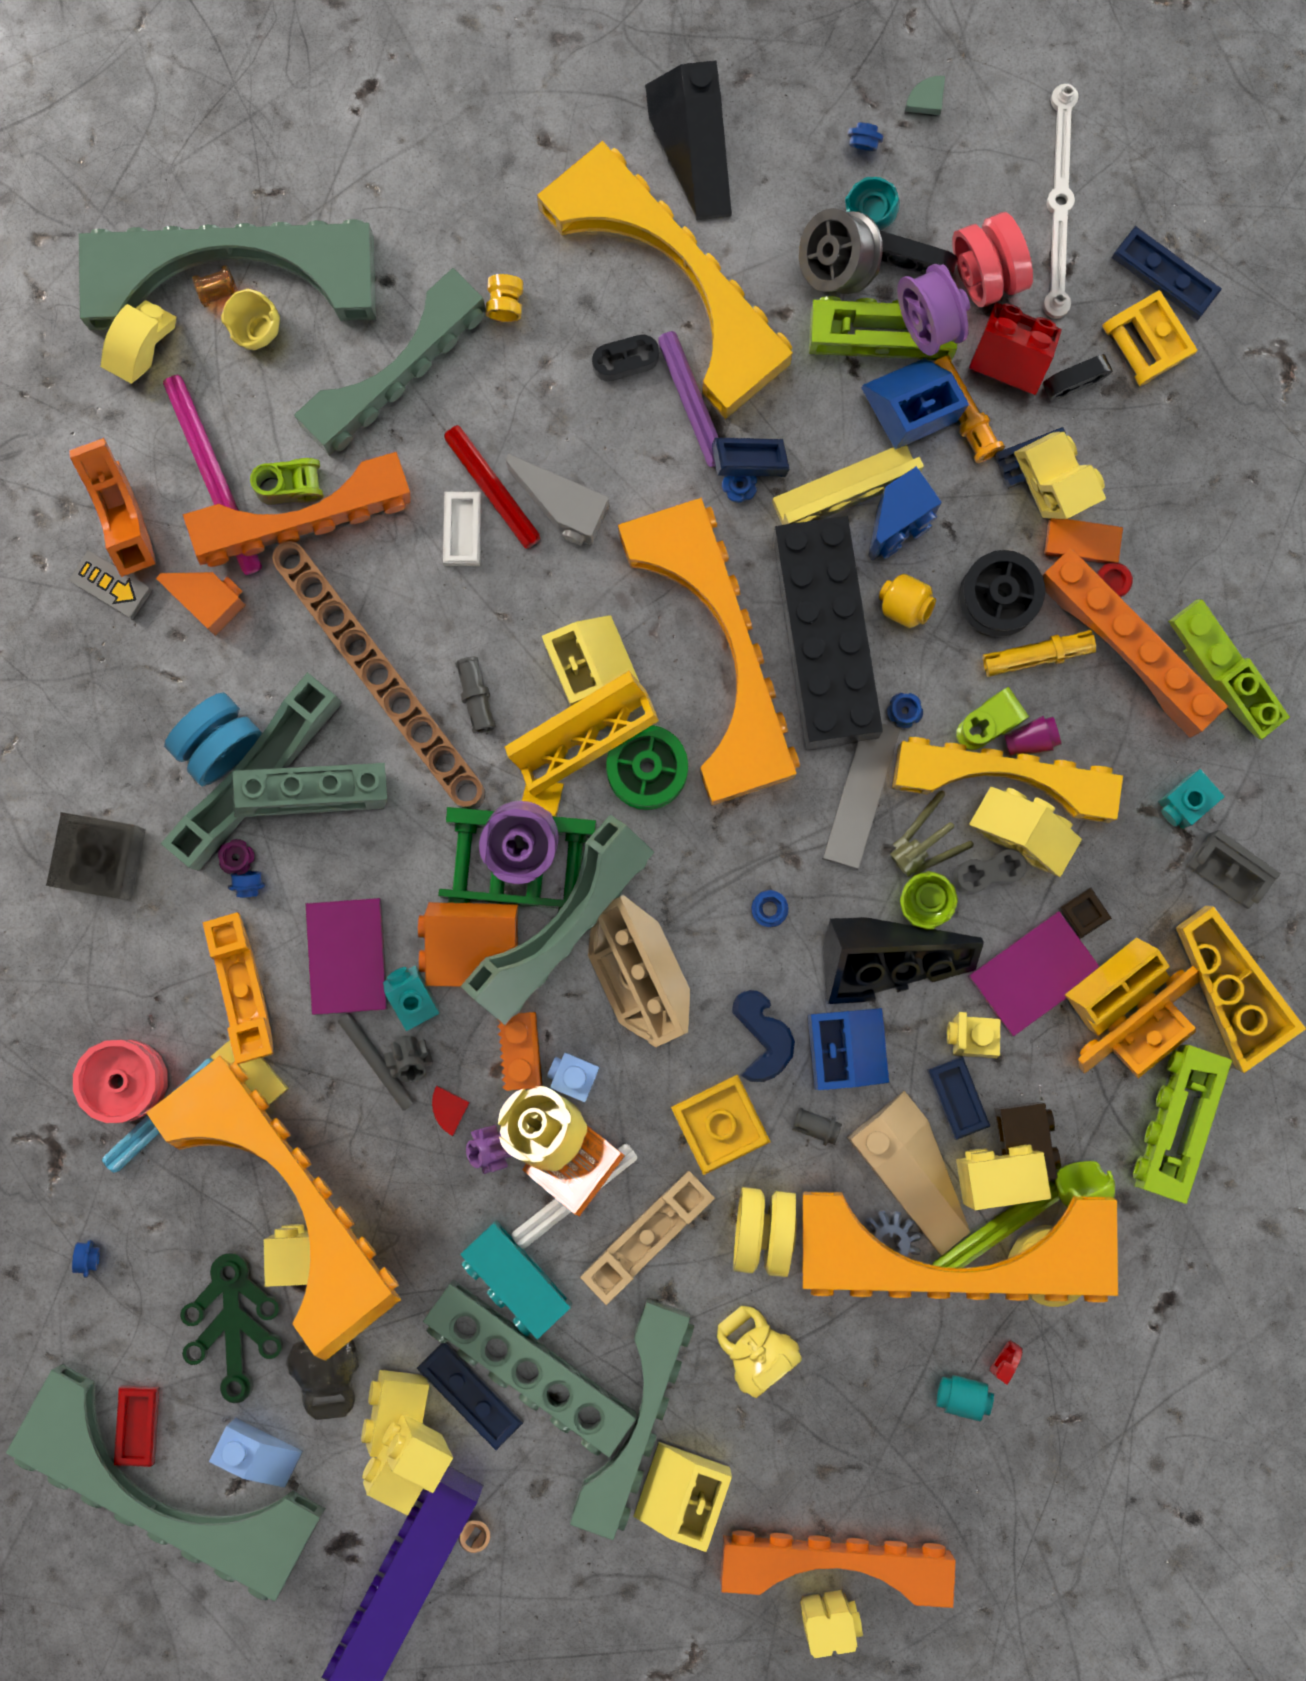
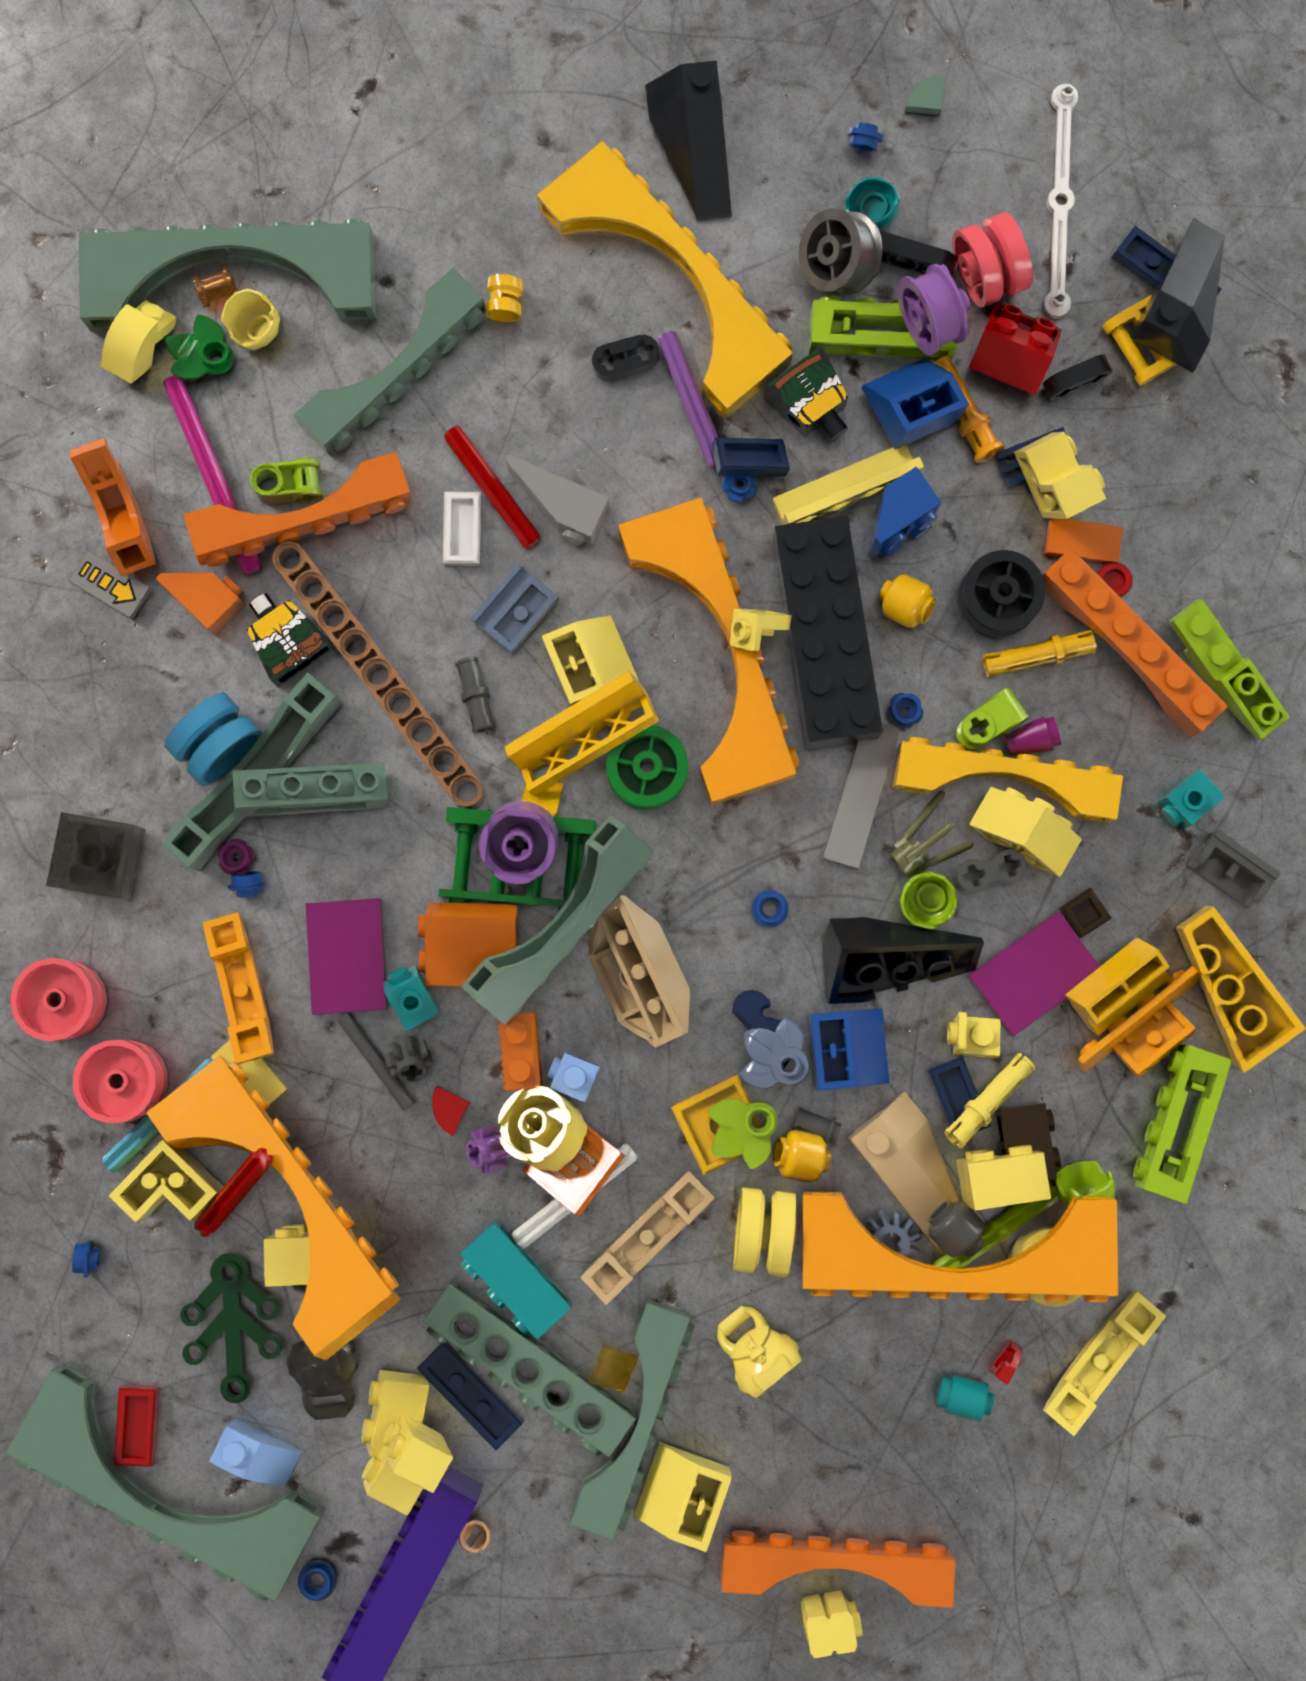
none -> coral wheel [10,958,108,1042]
none -> light yellow brick [109,1139,224,1222]
none -> green plate [165,314,234,380]
none -> red axle [194,1148,273,1237]
none -> torso [247,593,336,688]
none -> blue plate [298,1560,337,1601]
none -> sand blue plate [471,564,559,654]
none -> clear yellow slope [589,1342,638,1393]
none -> lime plate [708,1098,778,1169]
none -> light yellow bracket [730,609,792,651]
none -> sand blue plate [740,1018,810,1089]
none -> torso [763,346,848,441]
none -> yellow head [773,1130,832,1182]
none -> dark grey head [928,1200,985,1258]
none -> light yellow pin [944,1053,1035,1148]
none -> light yellow slope [1043,1291,1166,1436]
none -> black wedge [1130,218,1225,373]

